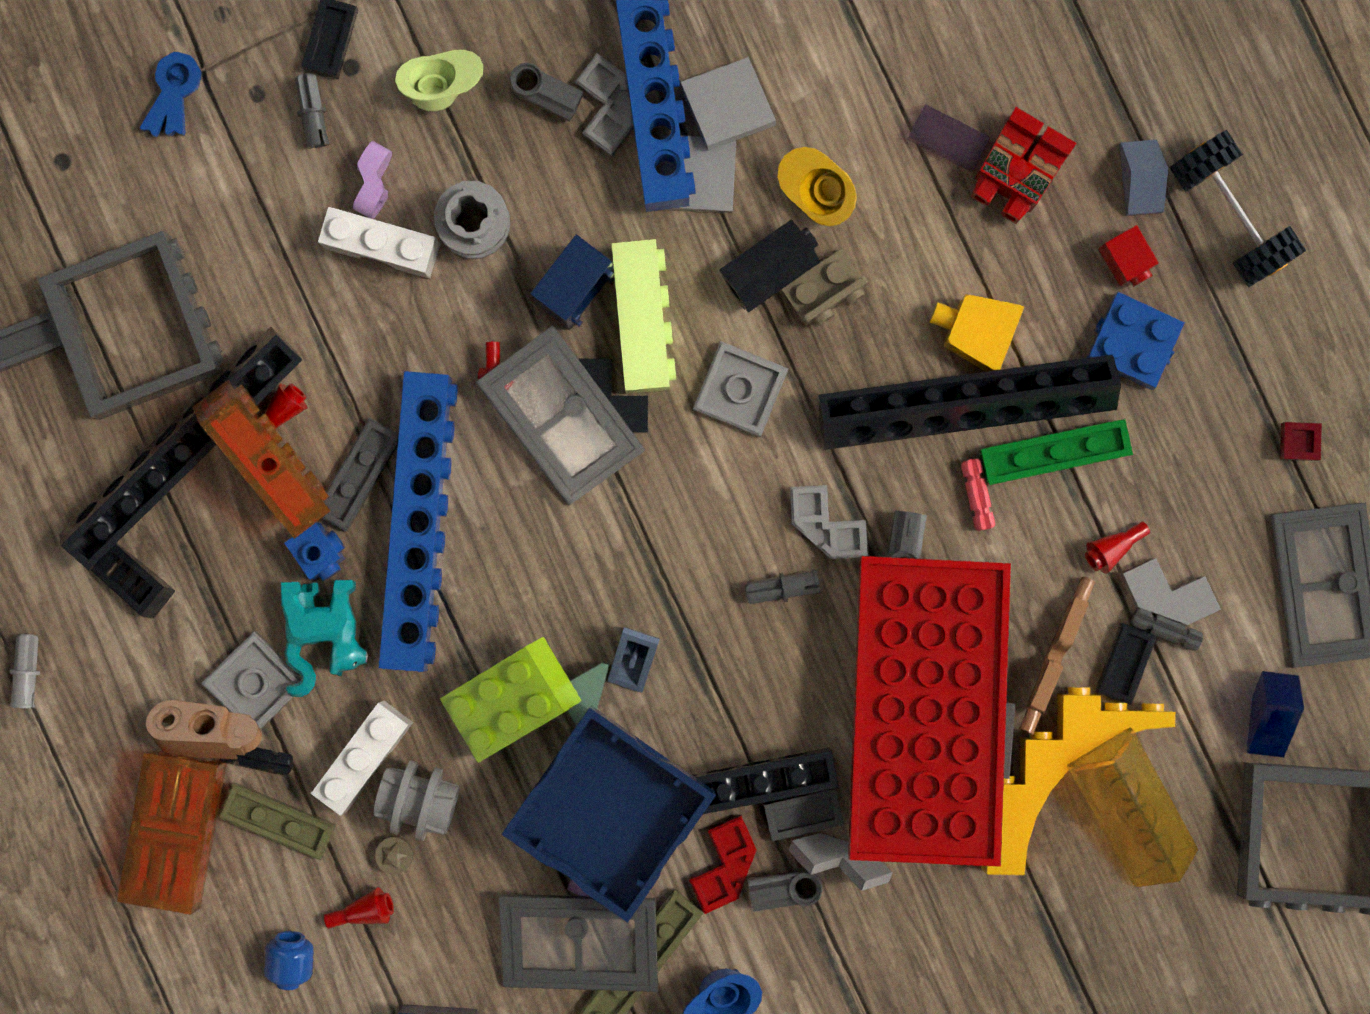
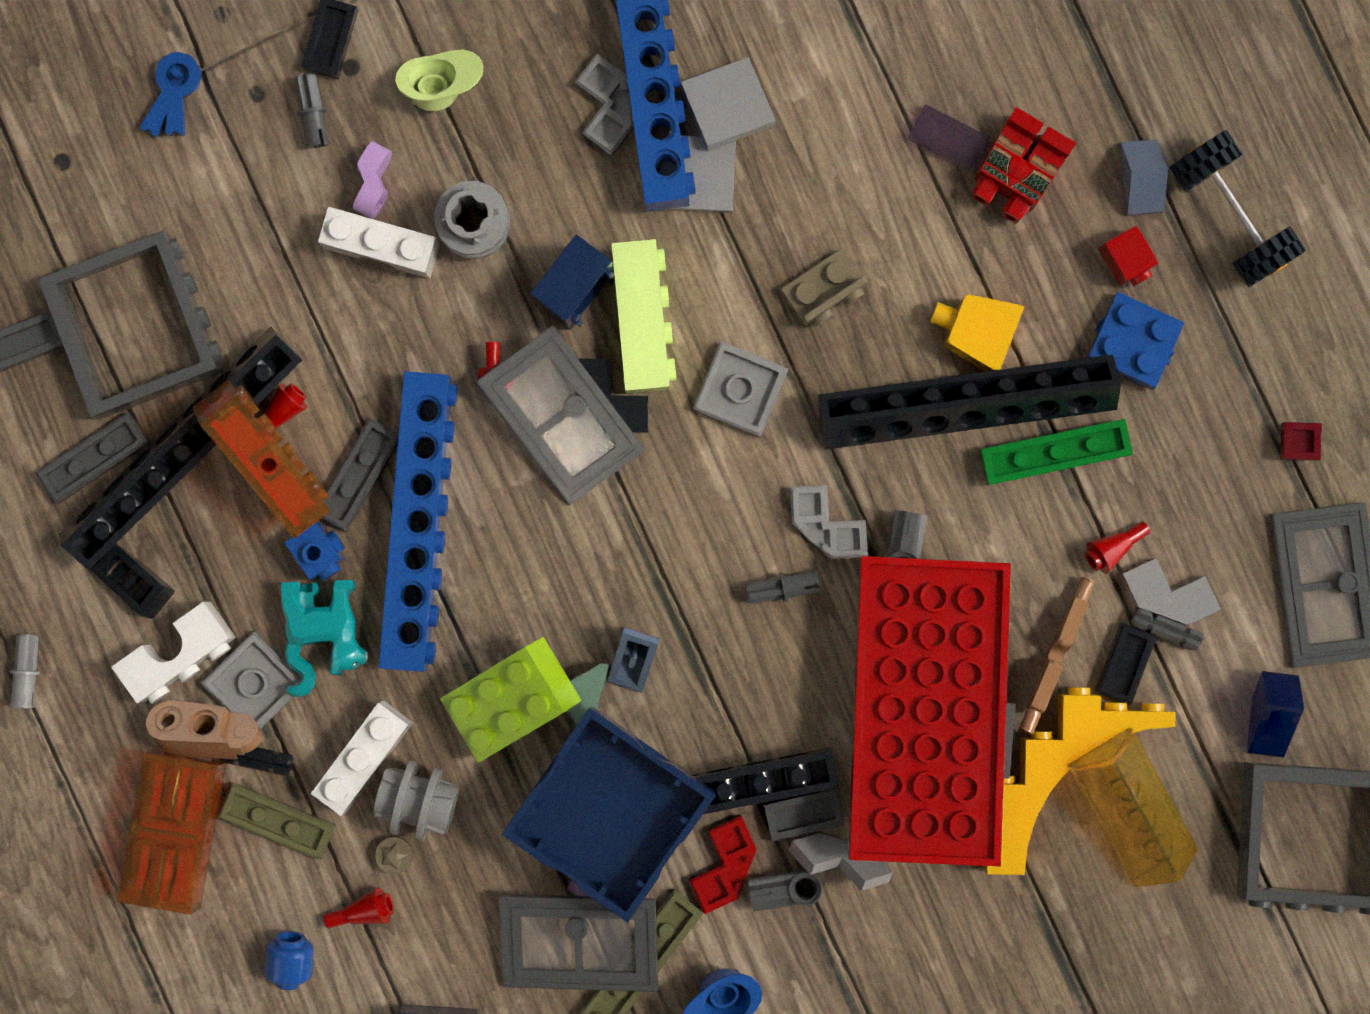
dark grey piece [510,63,584,122] -> none
black brick [719,219,820,313] -> none
yellow piece [777,147,857,226] -> none
coral axle [961,458,995,531] -> none
none -> dark grey tile [35,412,151,504]
none -> white arch [111,602,236,704]

